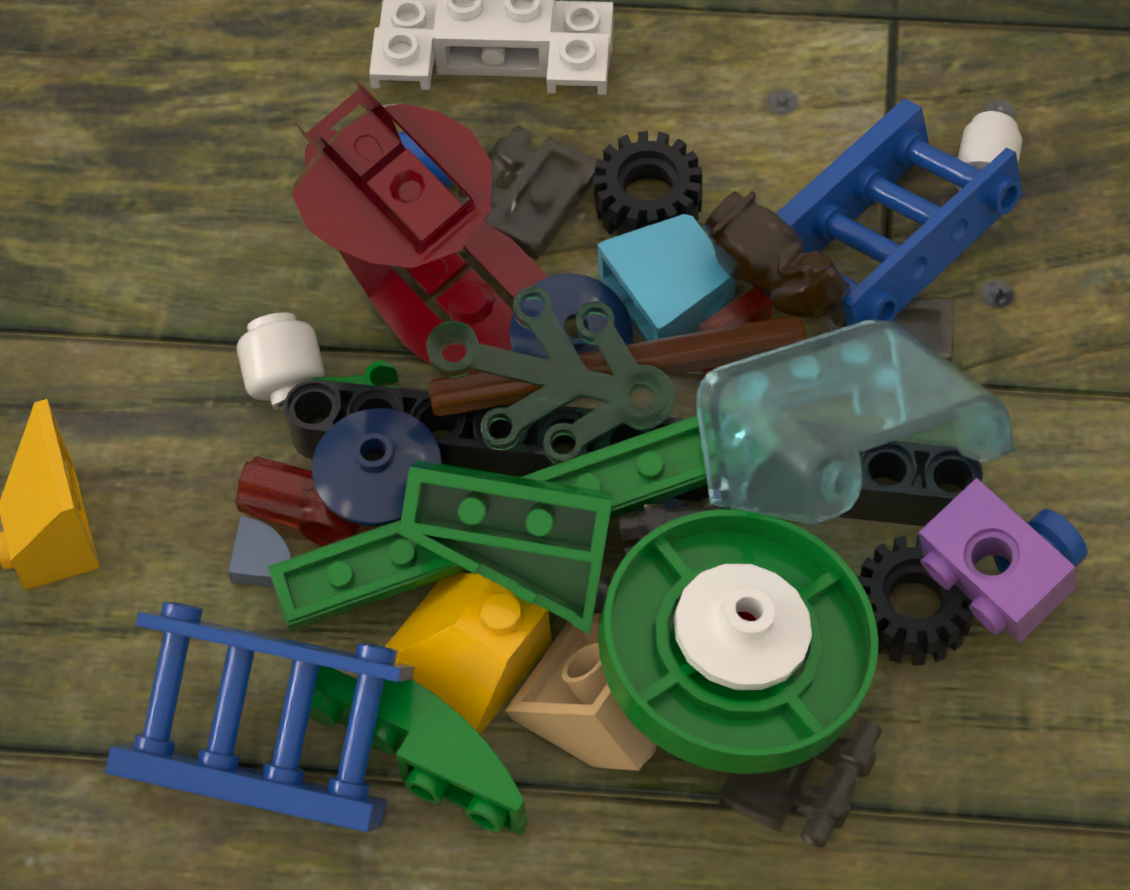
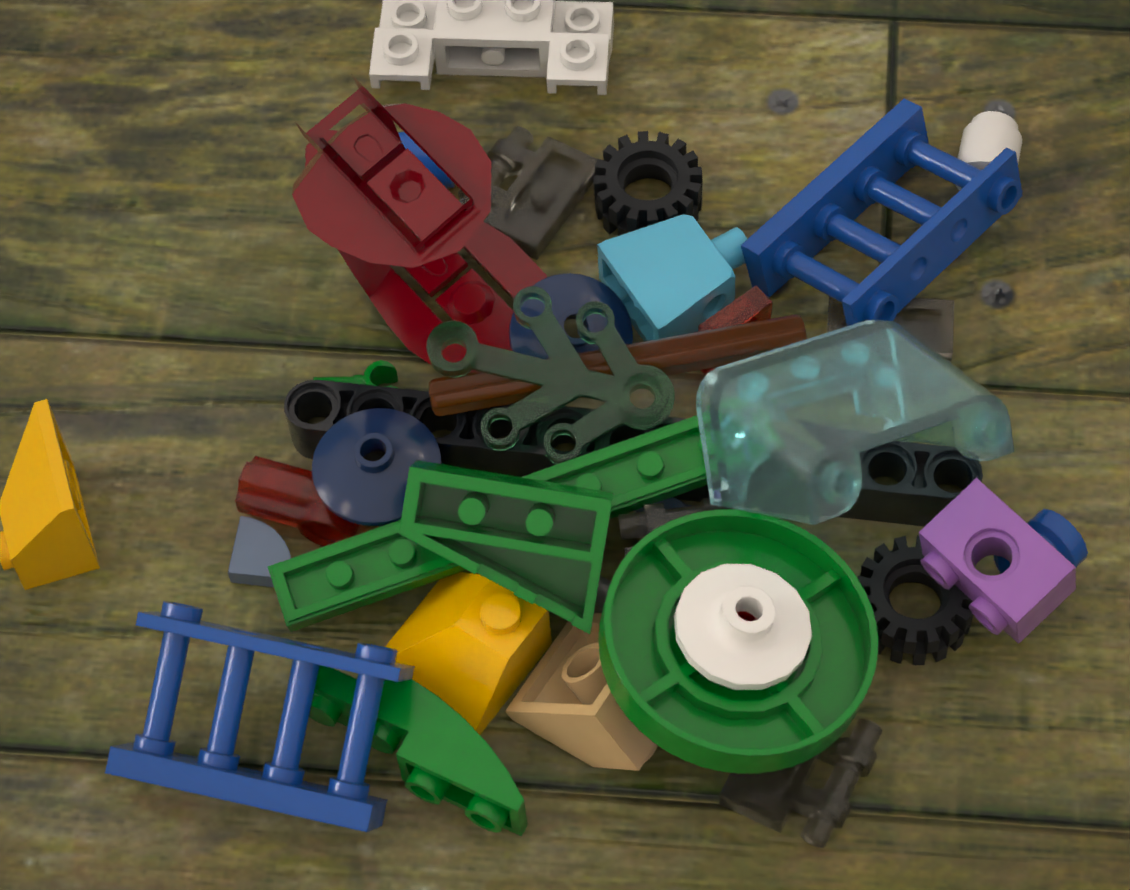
white head [236,312,325,410] -> none
dark brown animal [703,191,851,319] -> none

